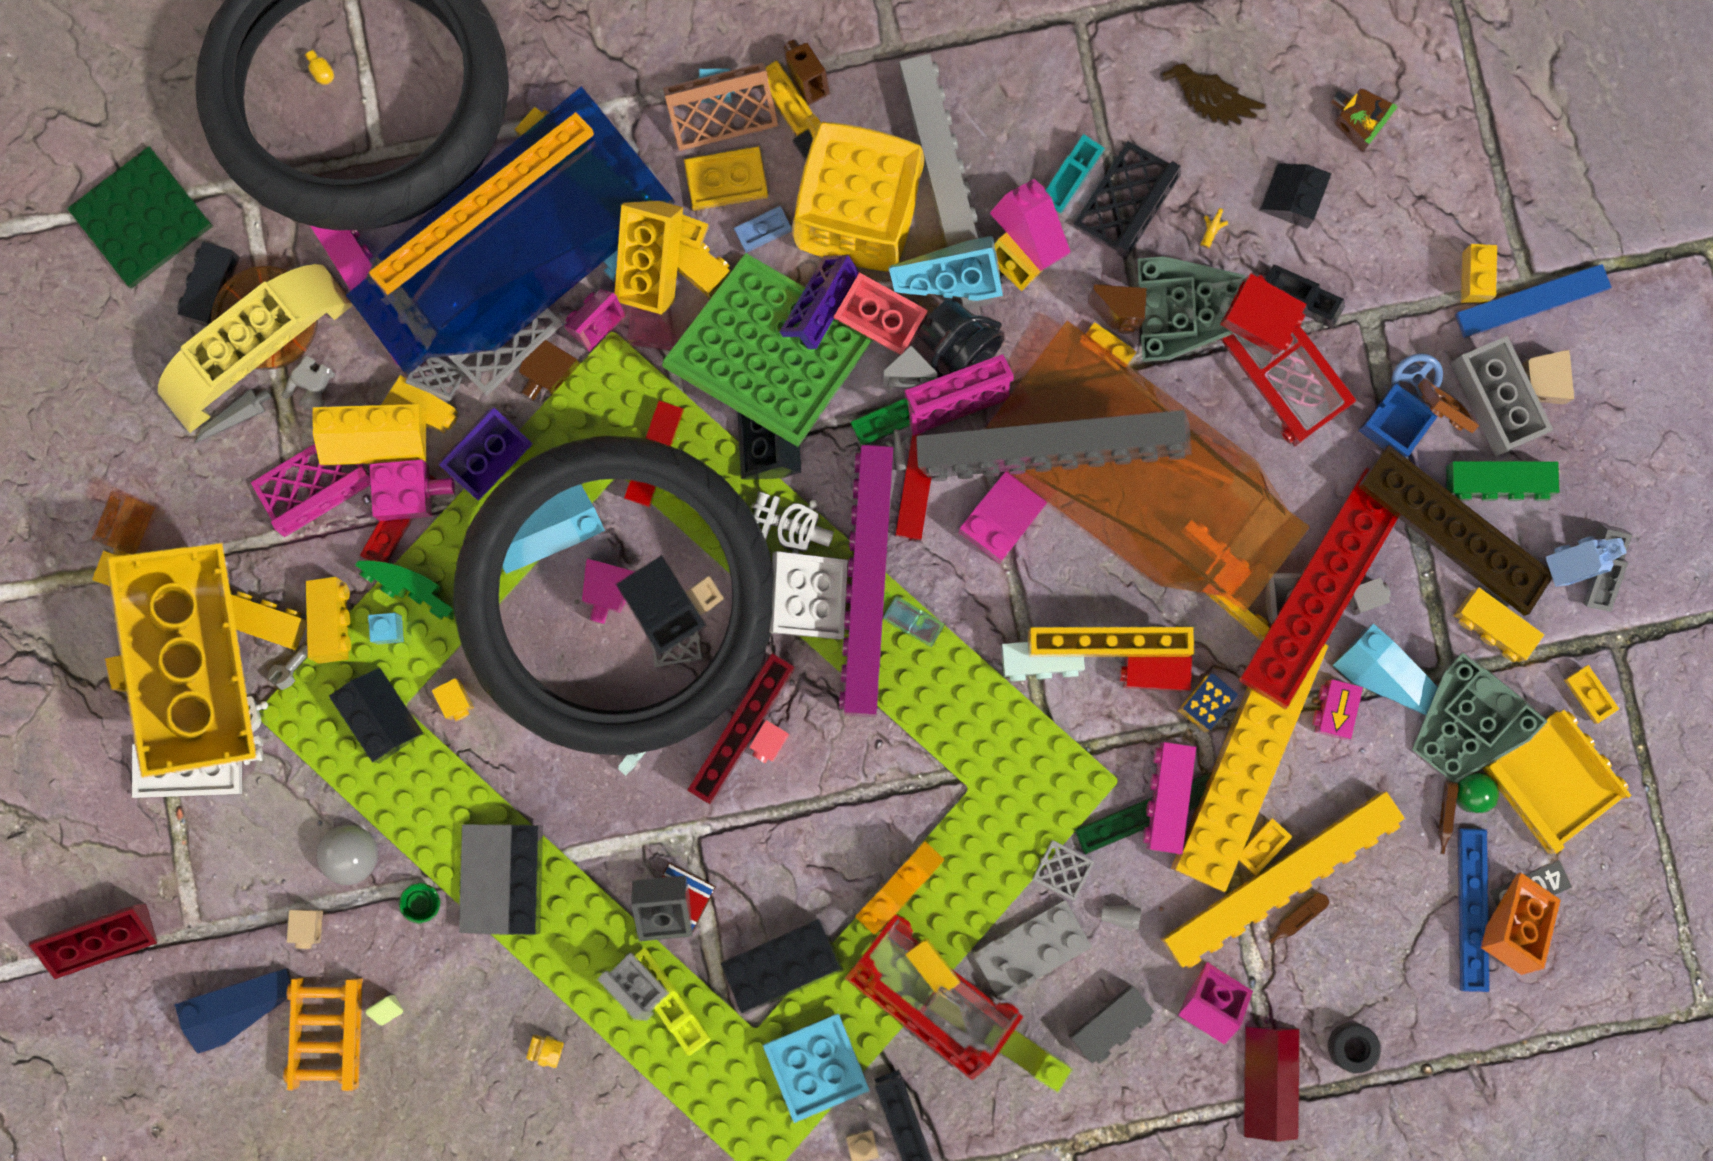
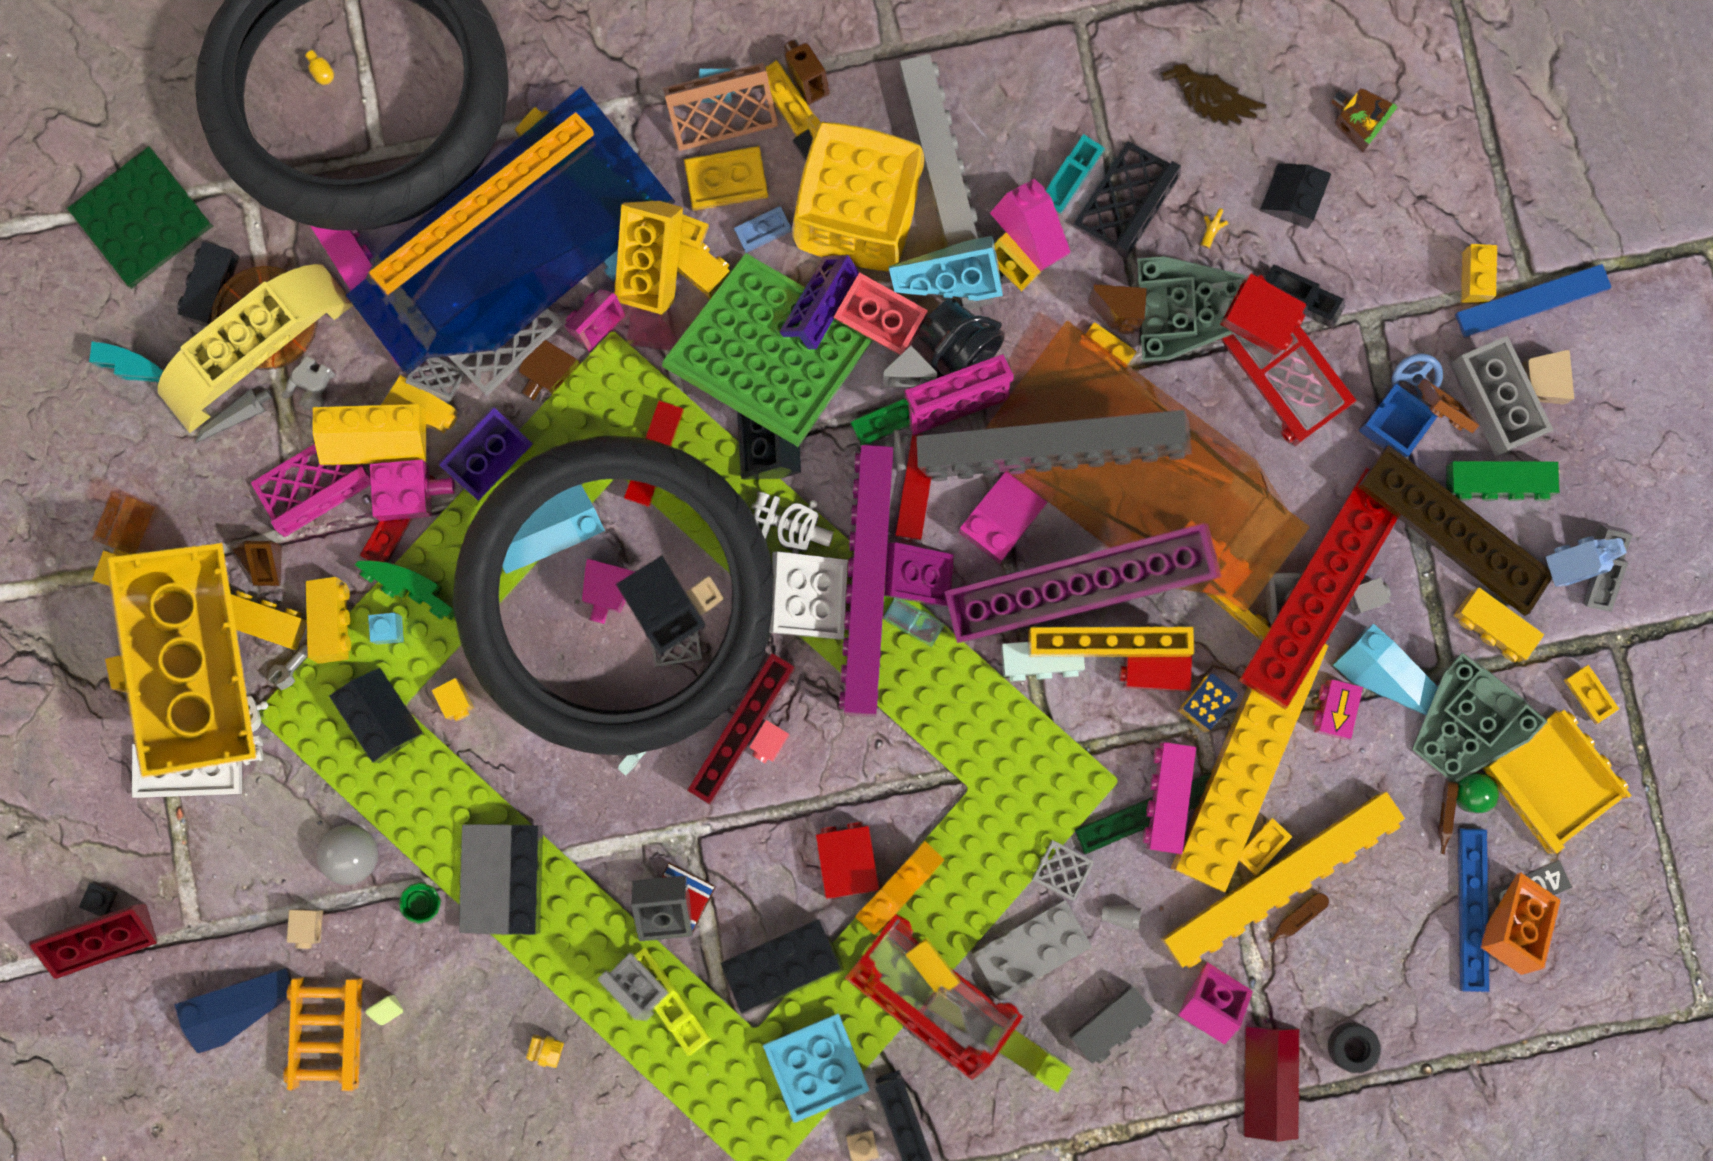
none -> black plate [79,882,118,916]
none -> teal slope [89,341,164,383]
none -> reddish brown slope [230,541,282,586]
none -> red brick [816,822,879,899]
none -> magenta plate [884,542,954,607]
none -> magenta brick [944,524,1221,643]

